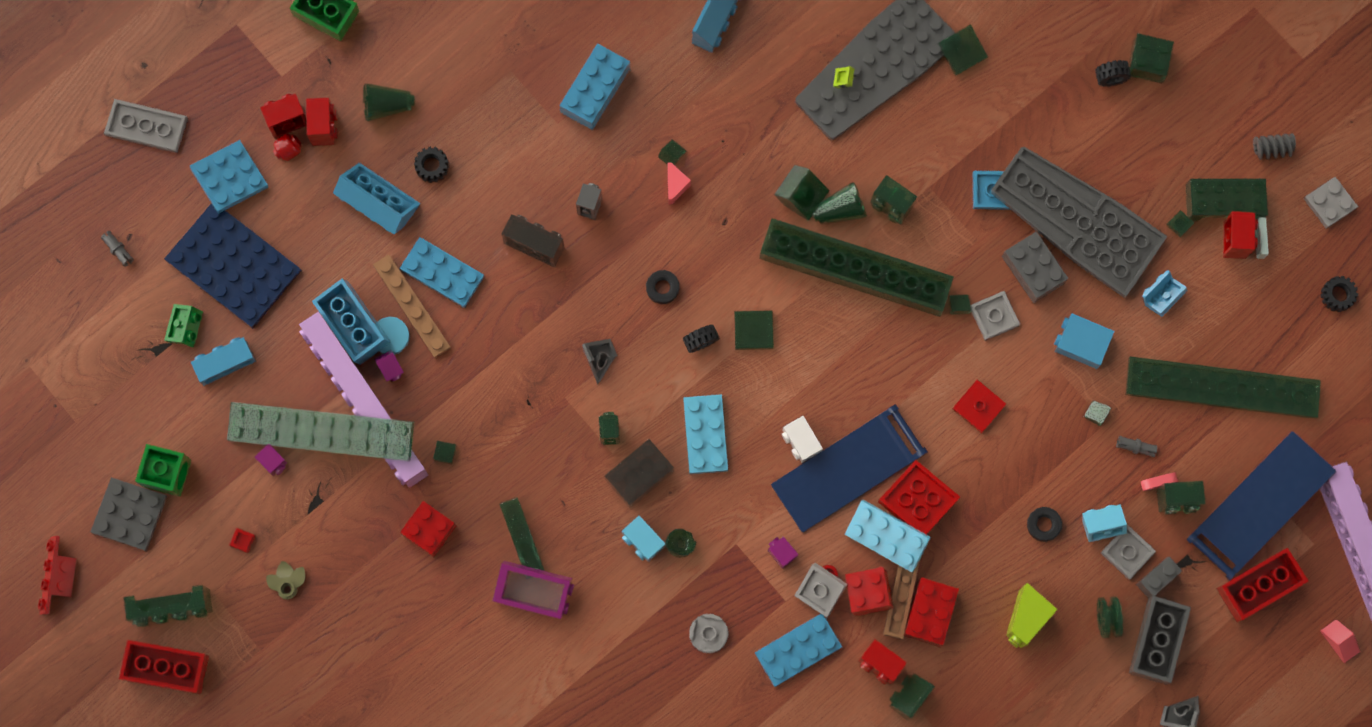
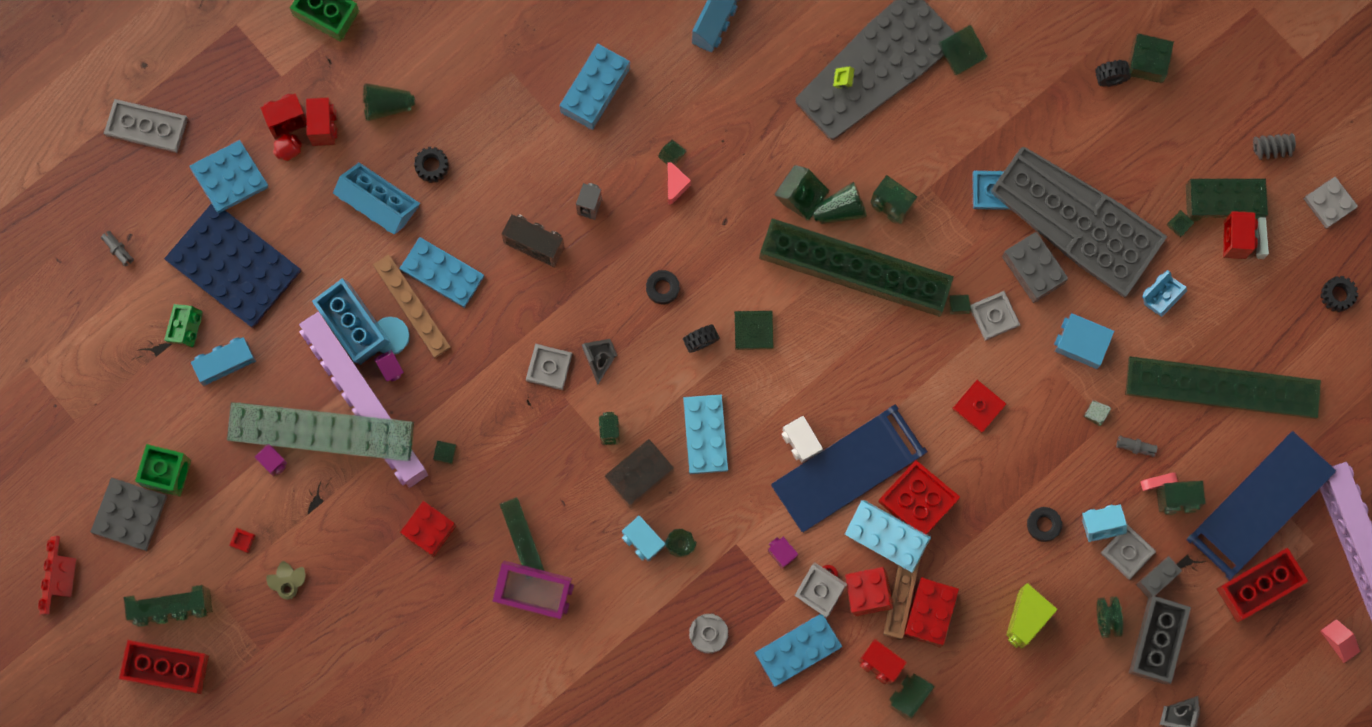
none -> light grey tile [526,344,573,390]

